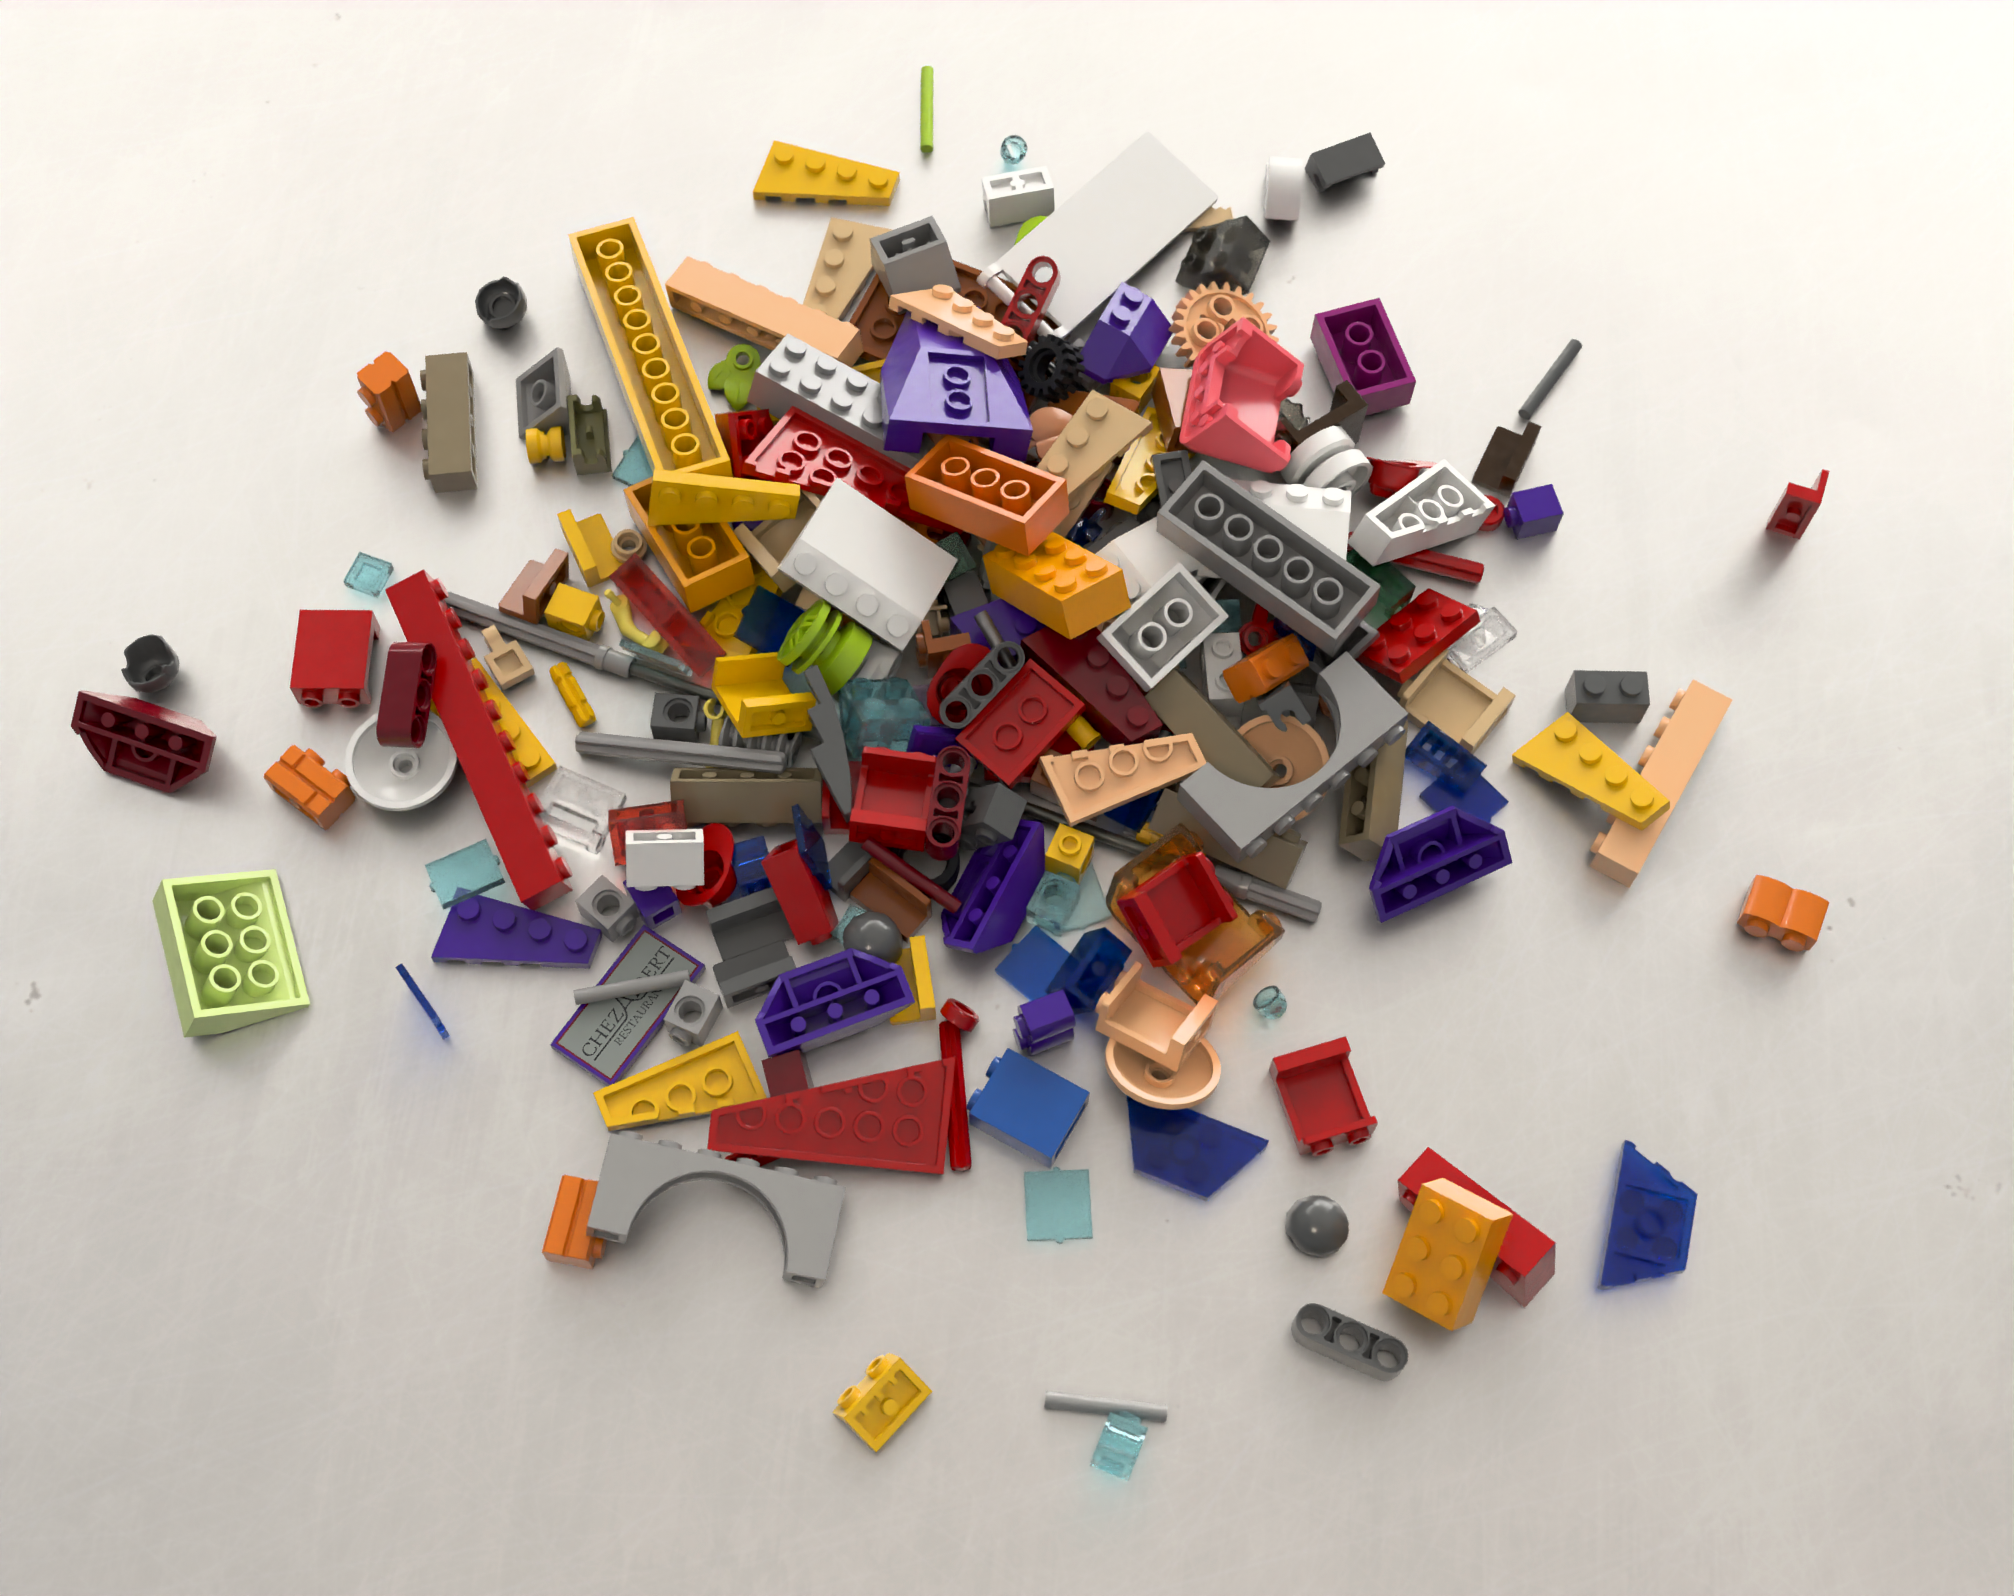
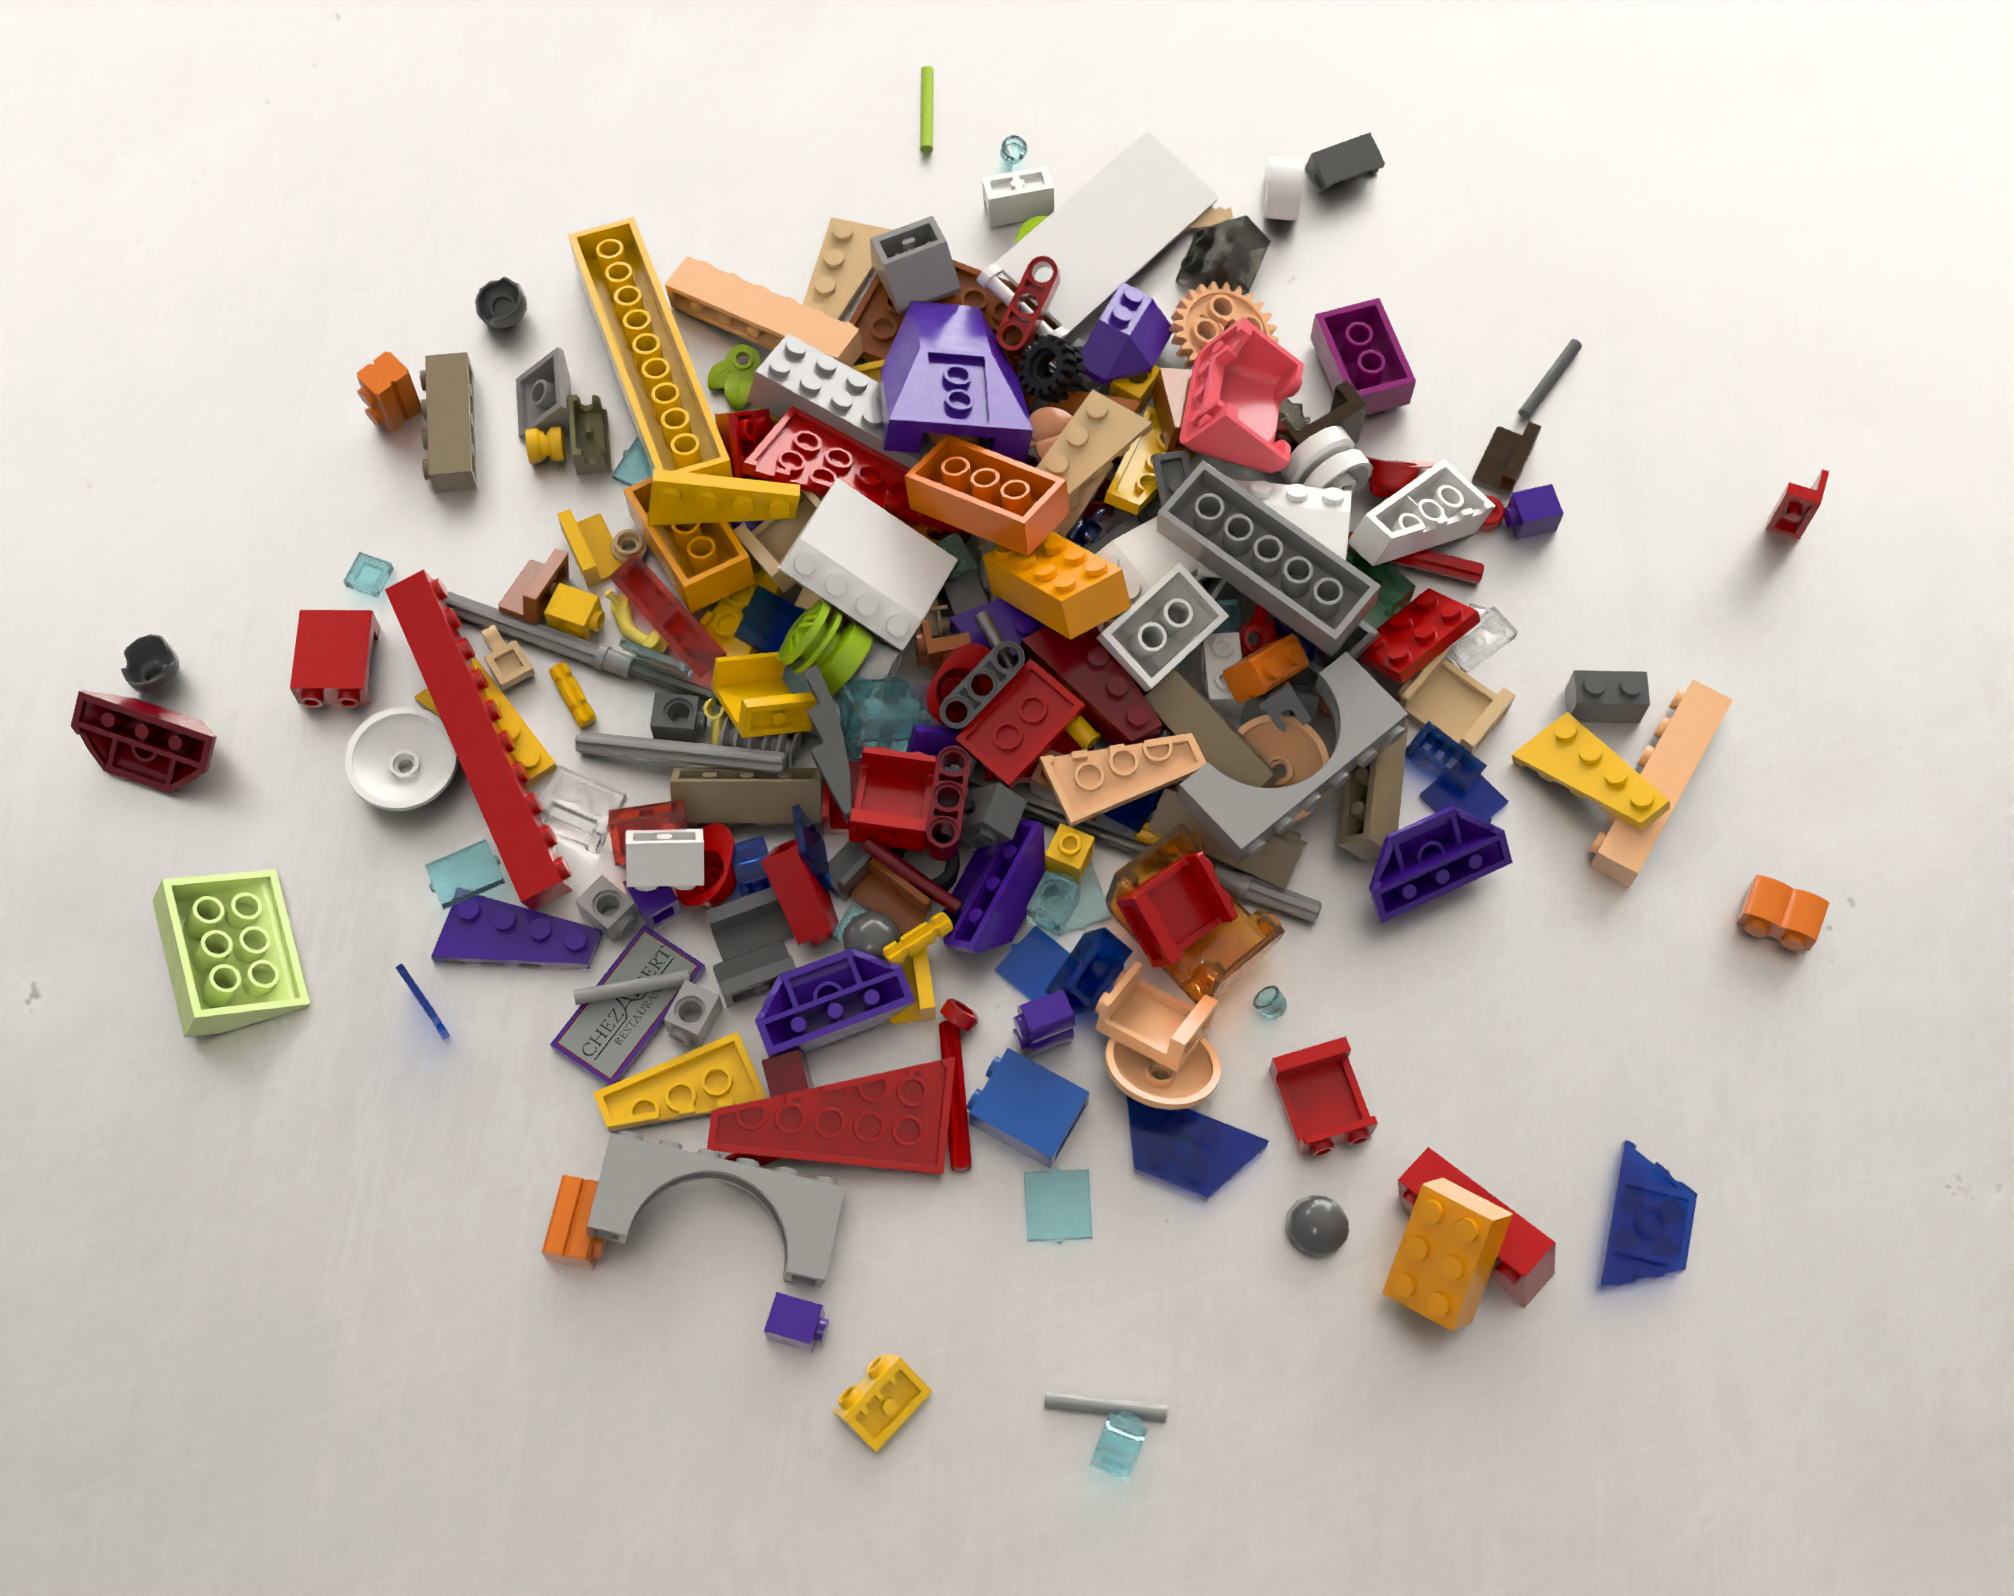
orange brick [264,745,356,830] -> none
dark red beam [376,642,437,748] -> none
yellow wing [753,140,900,206] -> none
light nougat wing [889,285,1028,360] -> none
dark grey beam [1291,1303,1408,1381] -> none
none -> dark purple brick [764,1292,829,1352]
none -> yellow axle [883,912,953,965]

